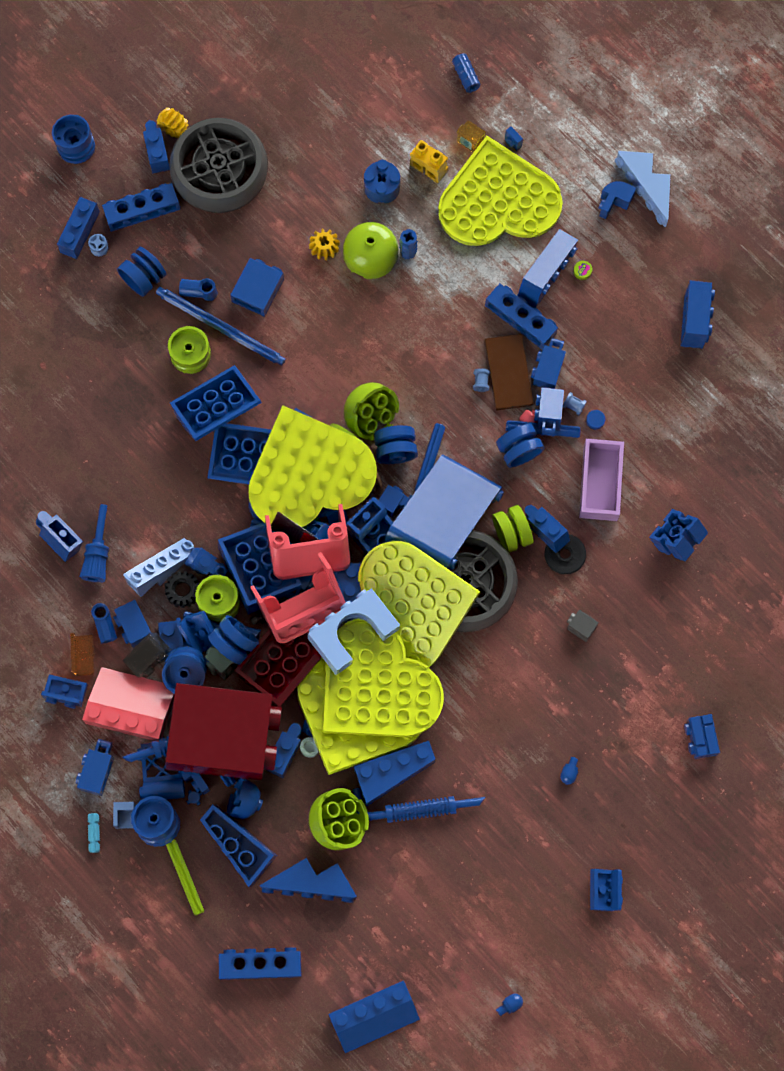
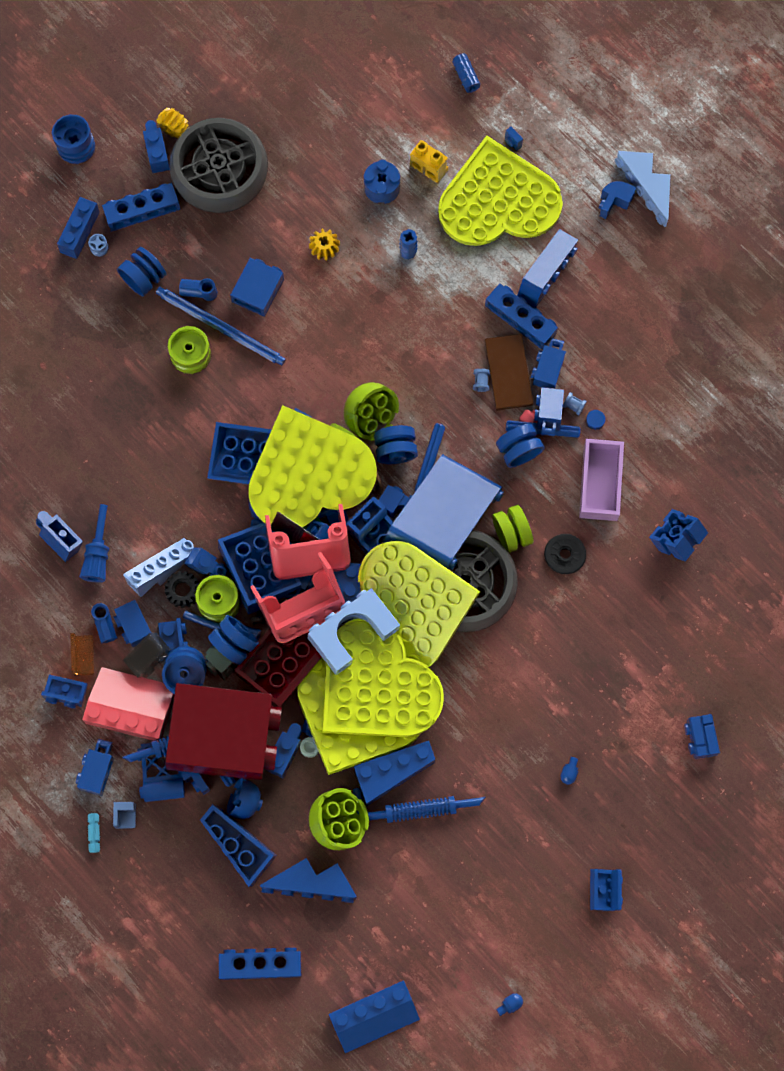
blue wheel [131,796,180,847] -> none
lime axle [166,839,204,915] -> none
blue slope [170,365,261,441] -> none
blue bracket [178,611,214,653] -> none
blue piece [186,790,202,806] -> none
lime cylinder [343,222,398,279] -> none
clear yellow brick [457,120,486,152] -> none
blue brick [524,505,570,553] -> none
dark grey brick [567,610,599,642] -> none
lime tile [573,261,592,280] -> none
blue brick [680,280,715,349] -> none

